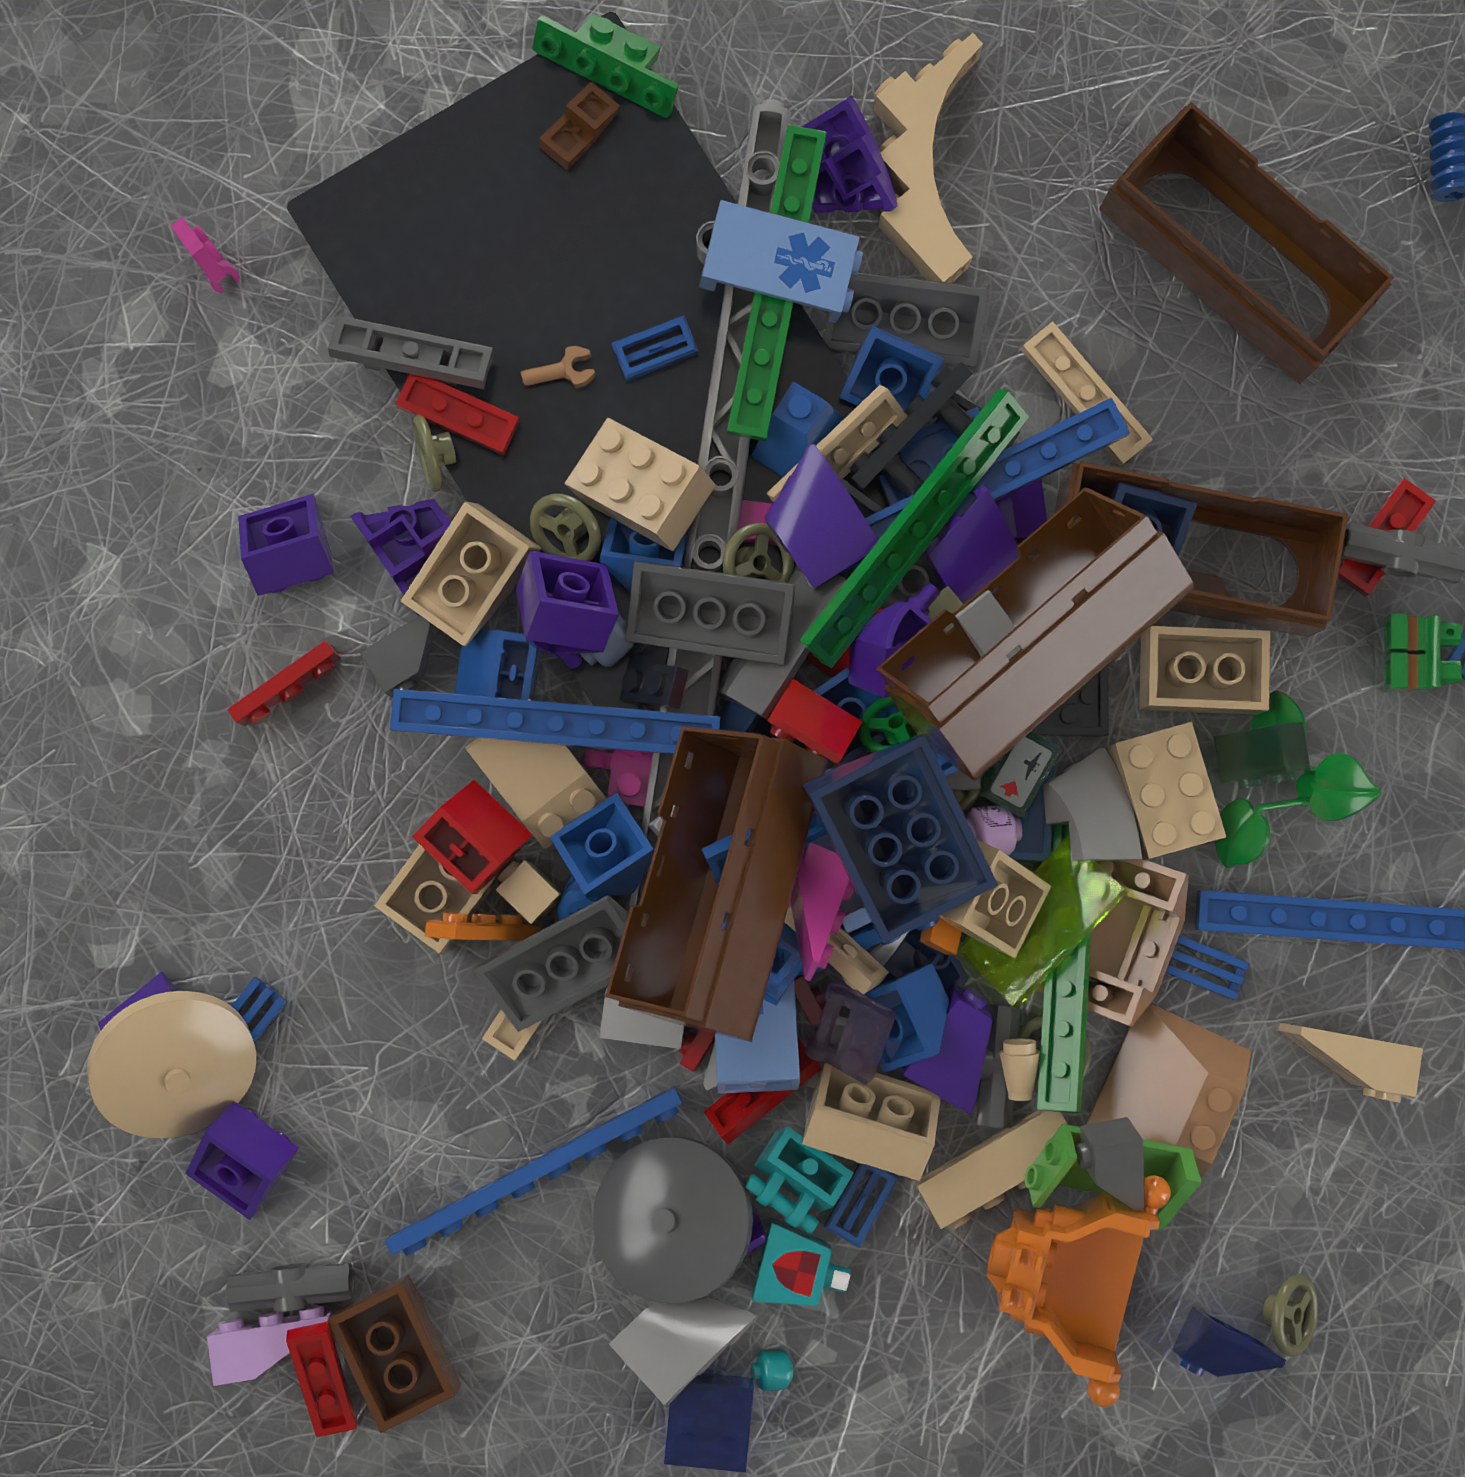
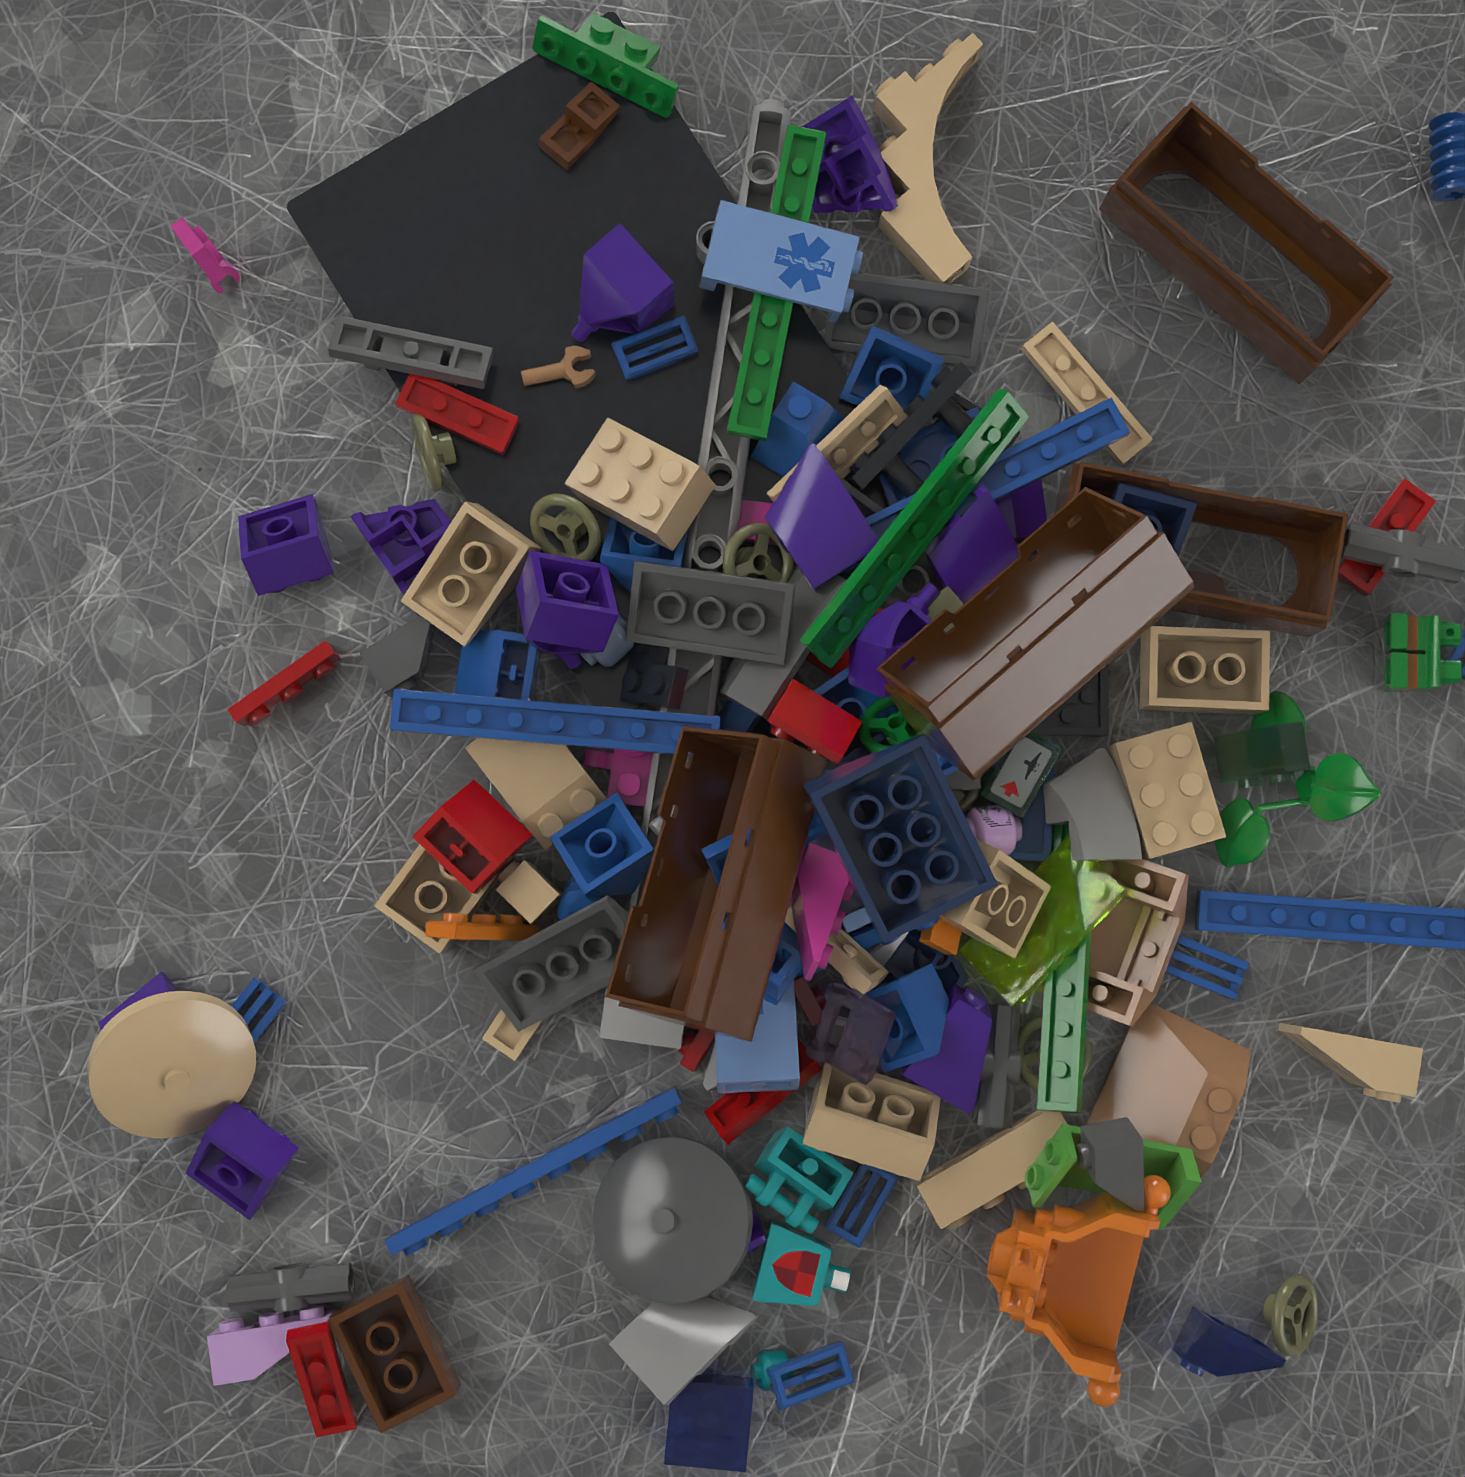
light grey slope [955,590,1021,660] -> none
tan cone [999,1038,1040,1101] -> none
none -> dark purple piece [572,224,675,342]
none -> blue tile [766,1341,855,1410]

